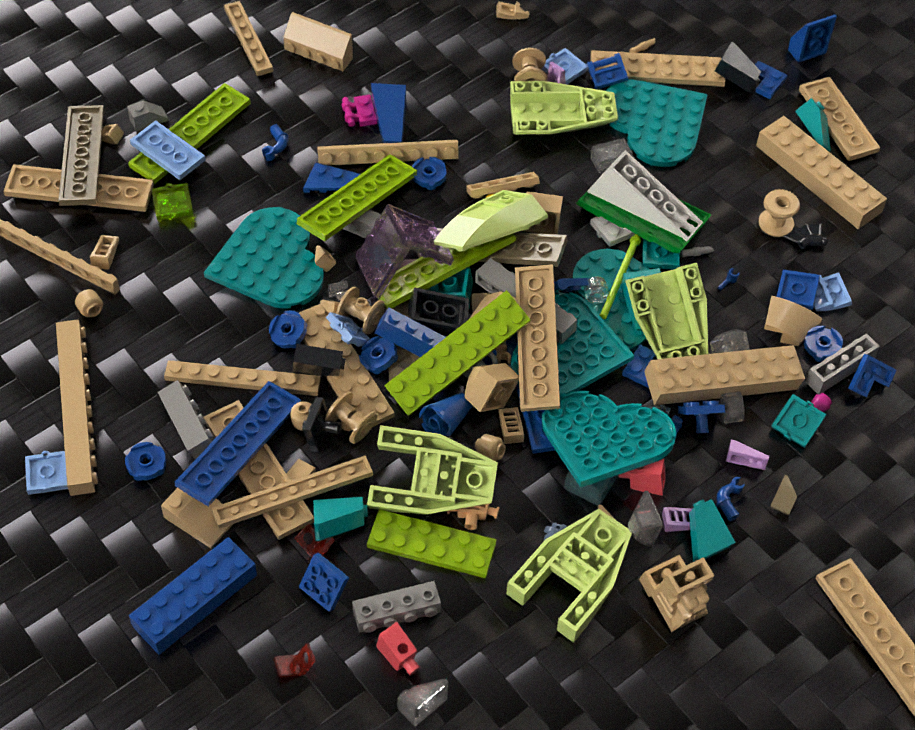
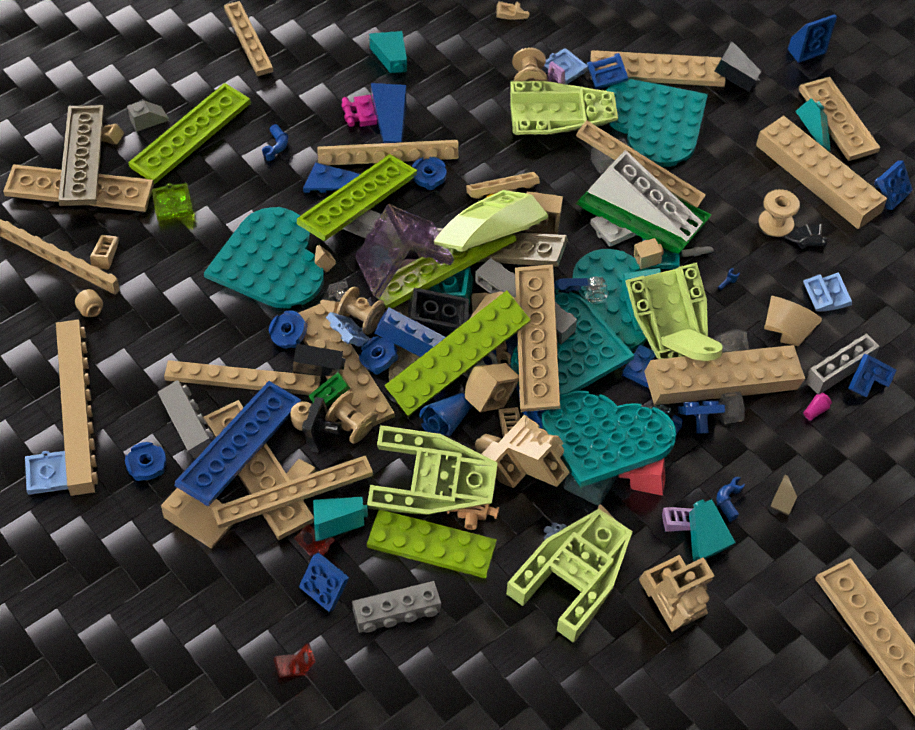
blue brick [129,537,257,655] -> none
light blue plate [130,120,206,180] -> none
tan slope [284,12,353,71] -> none
coral torso [376,622,420,675] -> none
clear slope [398,679,448,727] -> none
lime bar [600,234,641,319] -> none
clear slope [628,491,663,547] -> none
tan piece [629,38,655,53] -> none
lavender slope [726,440,769,470] -> none
blue plate [755,61,787,99] -> none
teal plate [771,394,827,448] -> none
blue plate [777,270,820,310] -> none
blue plate [804,325,843,362] -> none
none -> green plate [309,372,350,407]
none -> teal slope [369,31,407,73]
none -> tan brick [482,415,570,488]
none -> tan plate [576,120,706,208]
none -> tan brick [634,238,664,269]
none -> yellowish green tile [661,328,723,361]
none -> blue plate [874,160,913,210]

